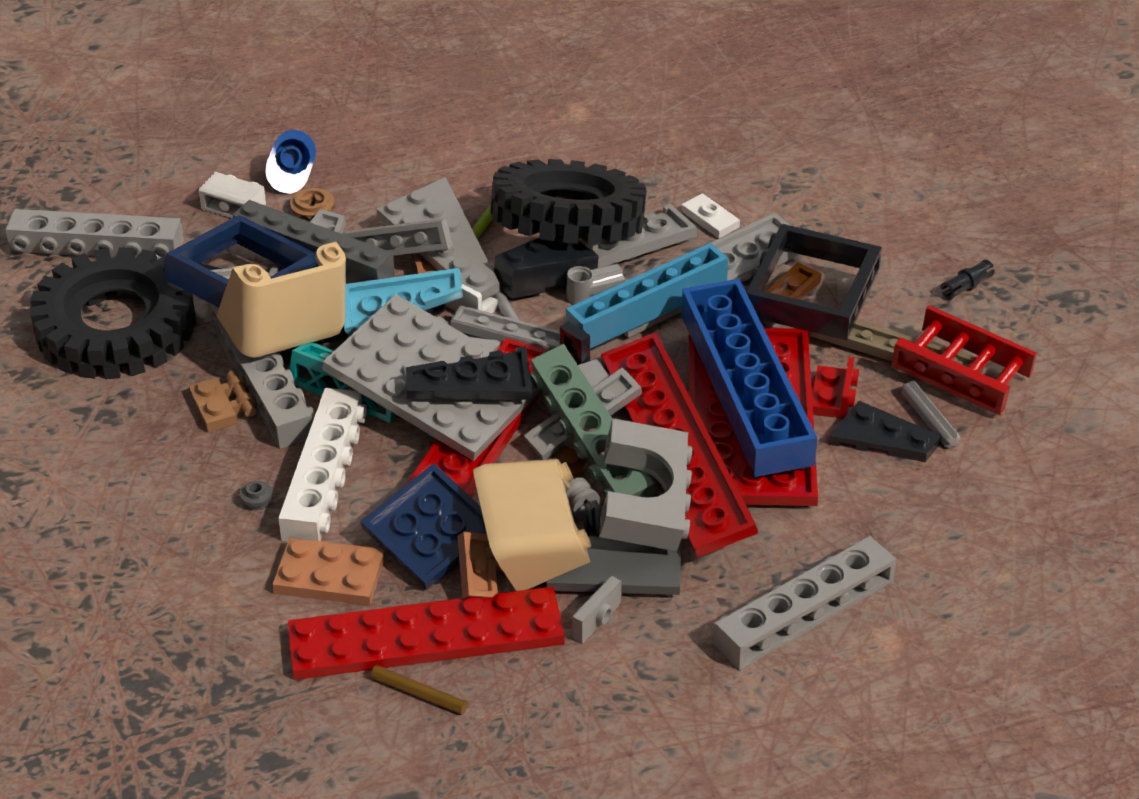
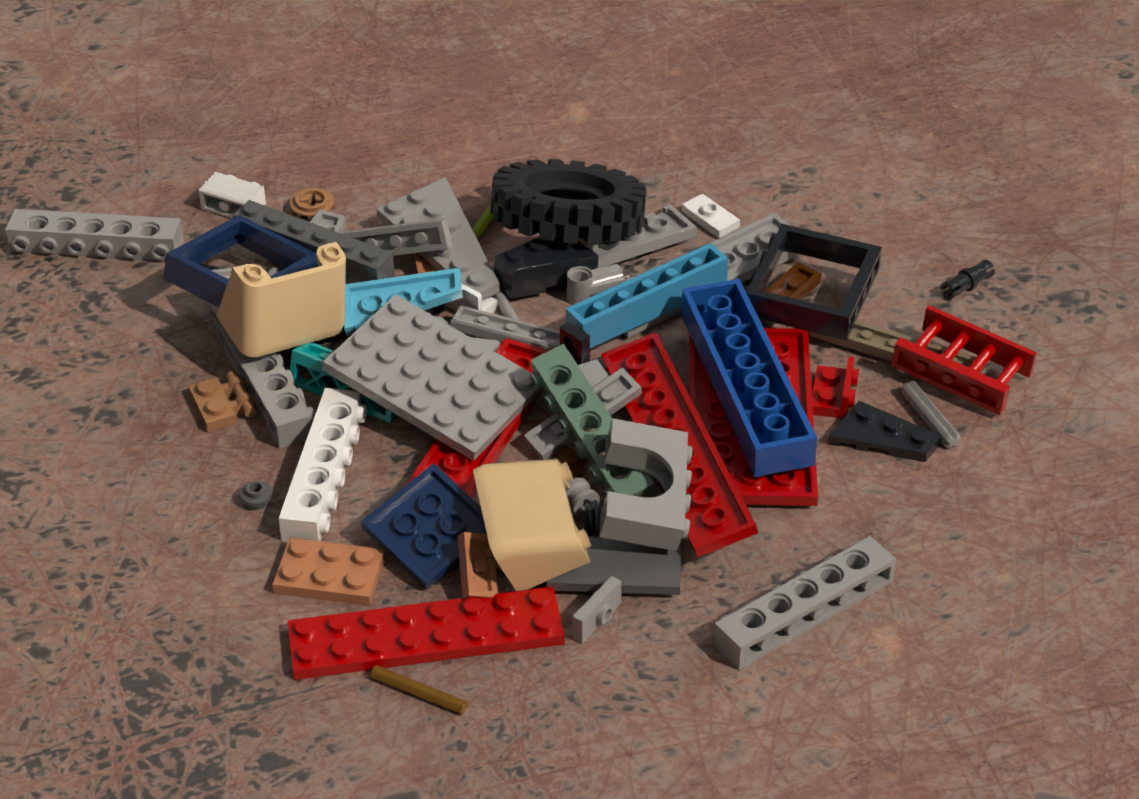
black tyre [30,247,196,379] -> none
blue piece [265,129,316,194] -> none
black wing [405,346,533,400] -> none

